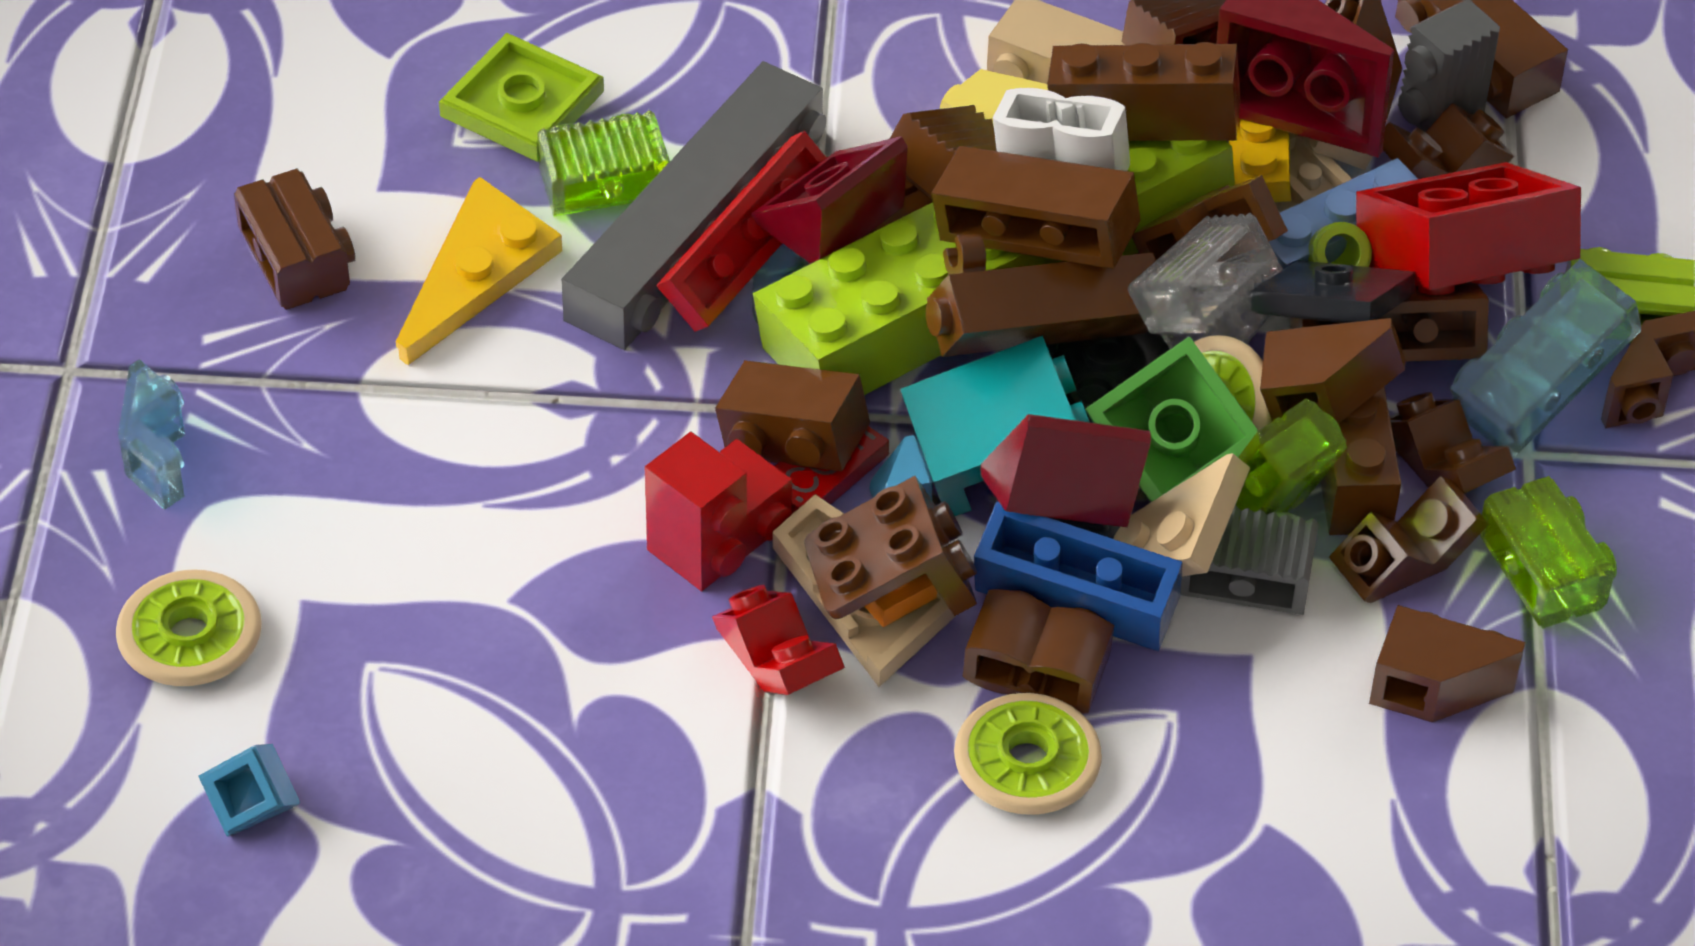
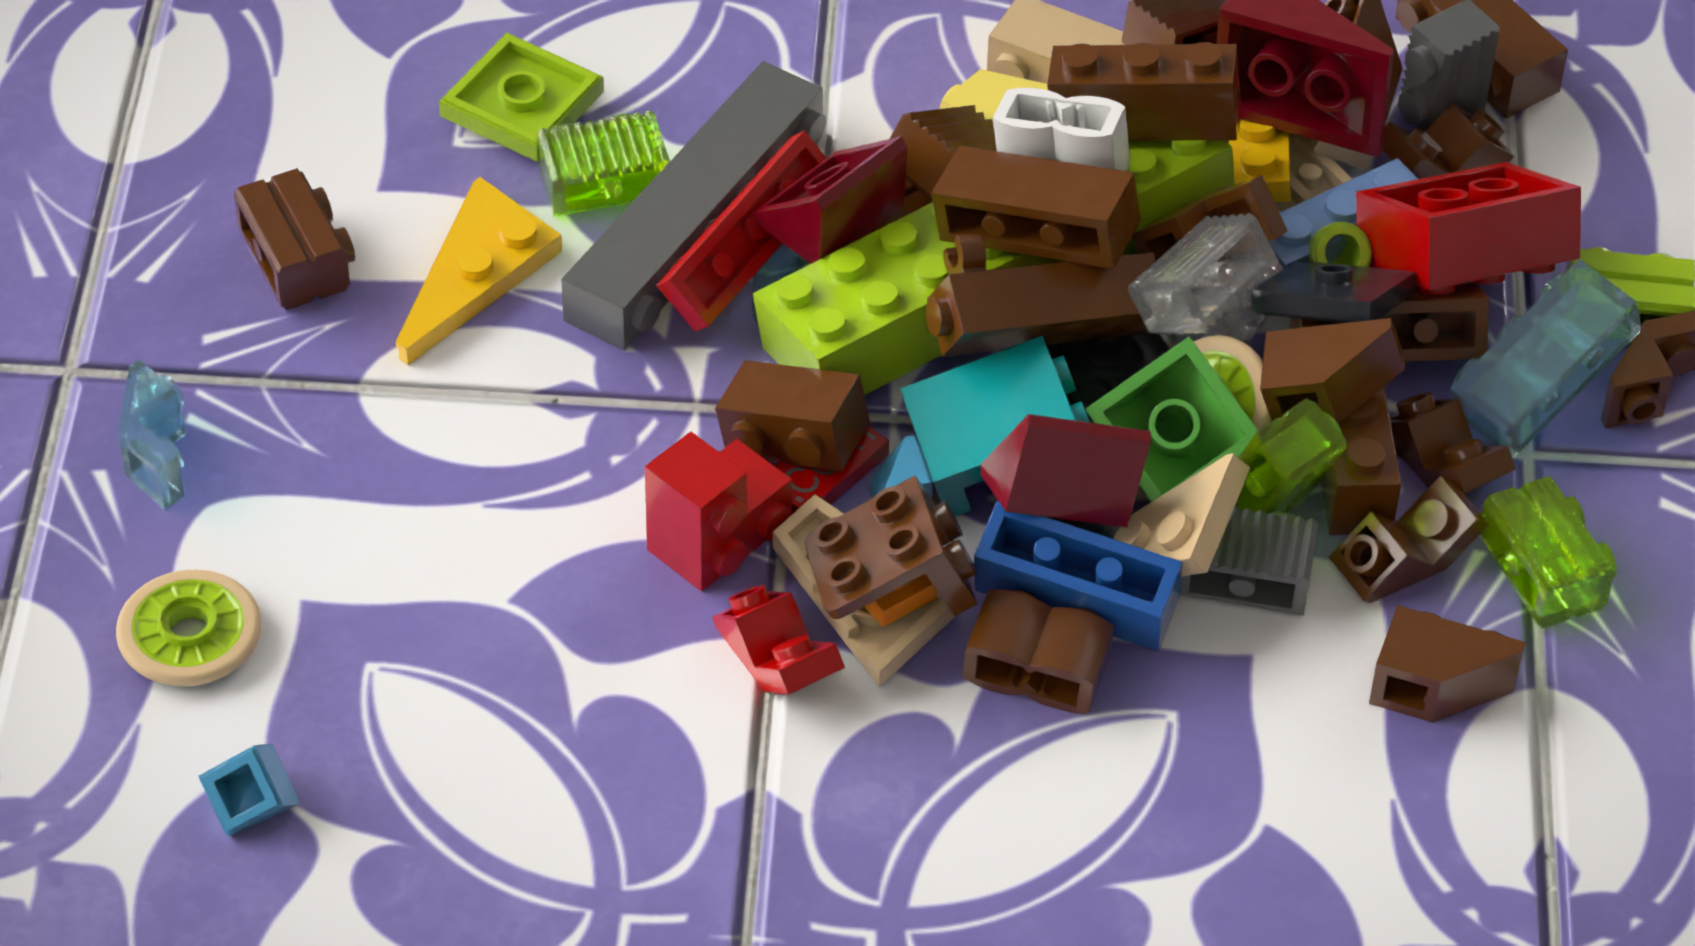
lime wheel [954,693,1102,815] -> none

